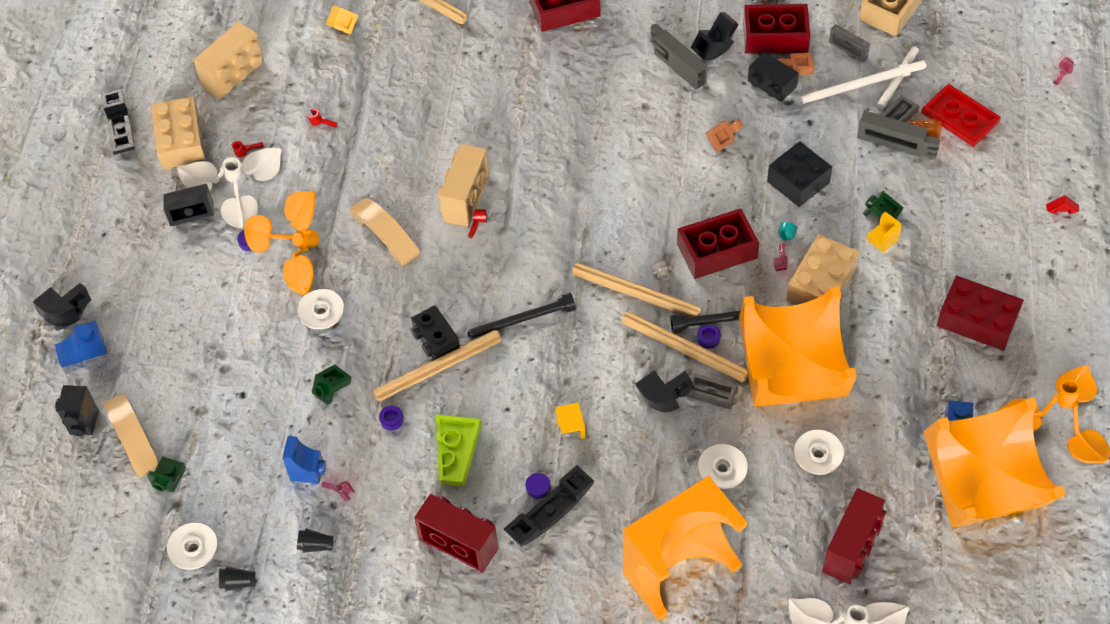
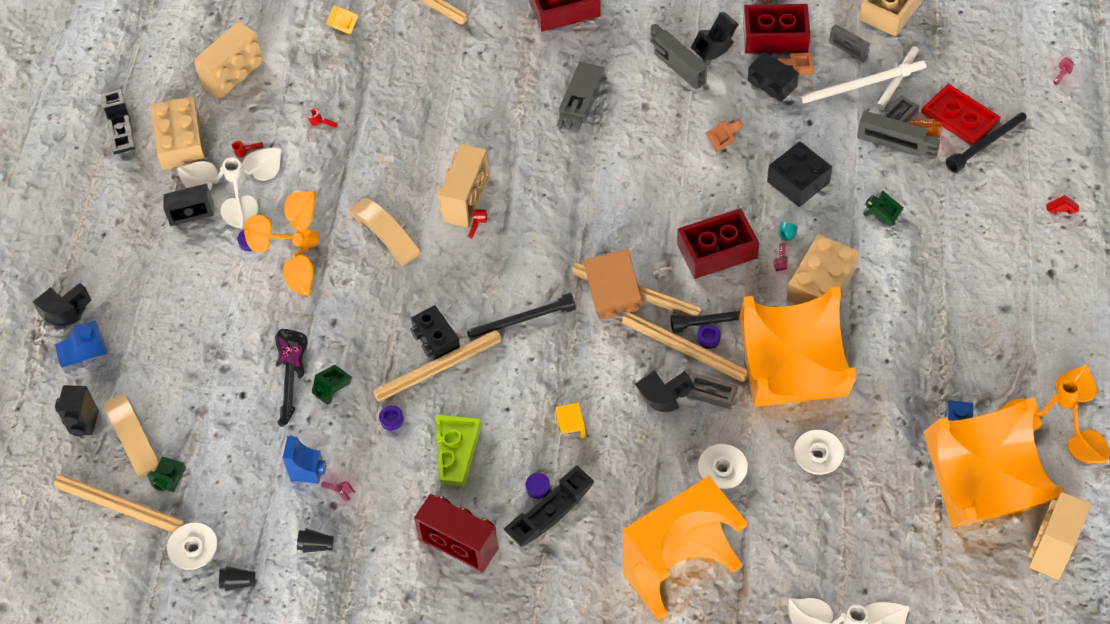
white dish [298,289,344,329] -> none
dark red brick [822,488,887,585] -> none
yellow panel [866,212,902,253] -> none
dark red brick [936,275,1024,351] -> none
none -> tan axle [54,474,185,532]
none -> black piece [275,329,308,427]
none -> dark grey hinge [557,61,605,132]
none -> medium nougat brick [583,248,644,319]
none -> black piece [946,112,1027,173]
none -> tan brick [1028,492,1091,580]

